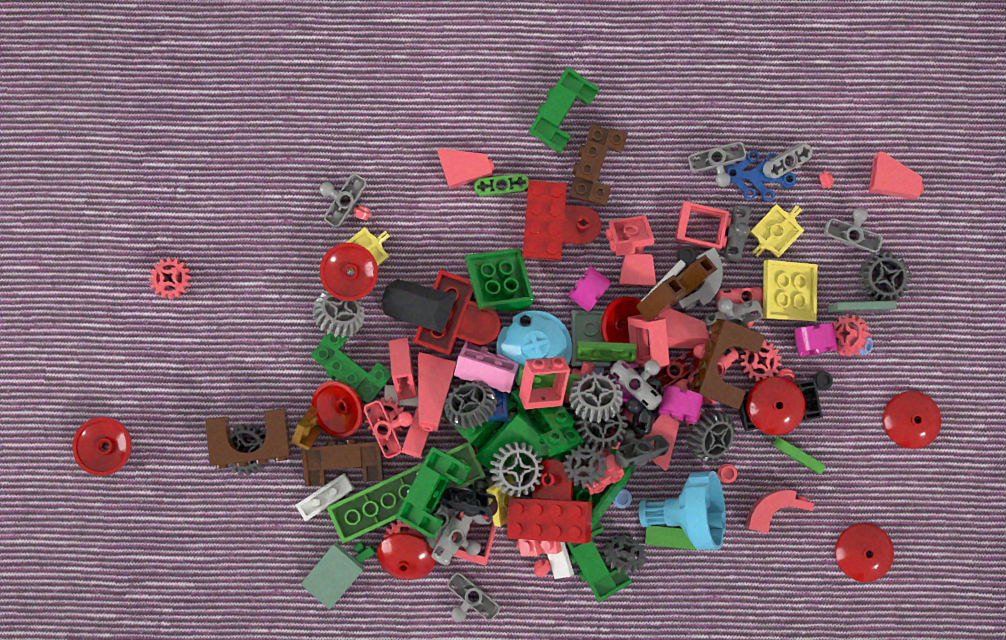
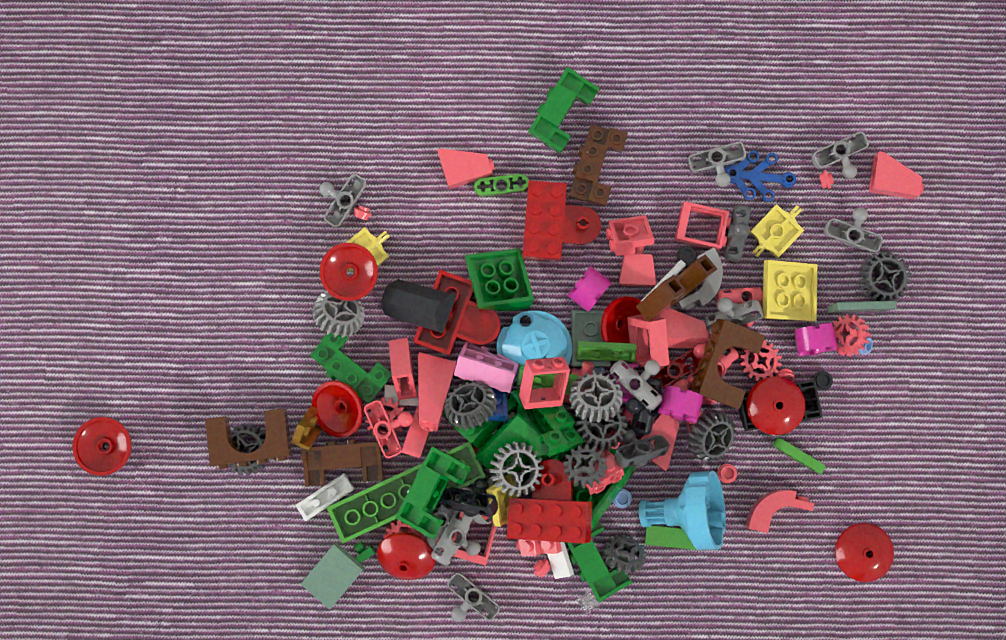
coral gear [148,257,192,300] -> none
light grey beam [763,144,812,178] -> none
red dish [883,391,942,449] -> none
none -> clear wheel [576,590,600,615]
none -> light grey piece [811,132,869,179]

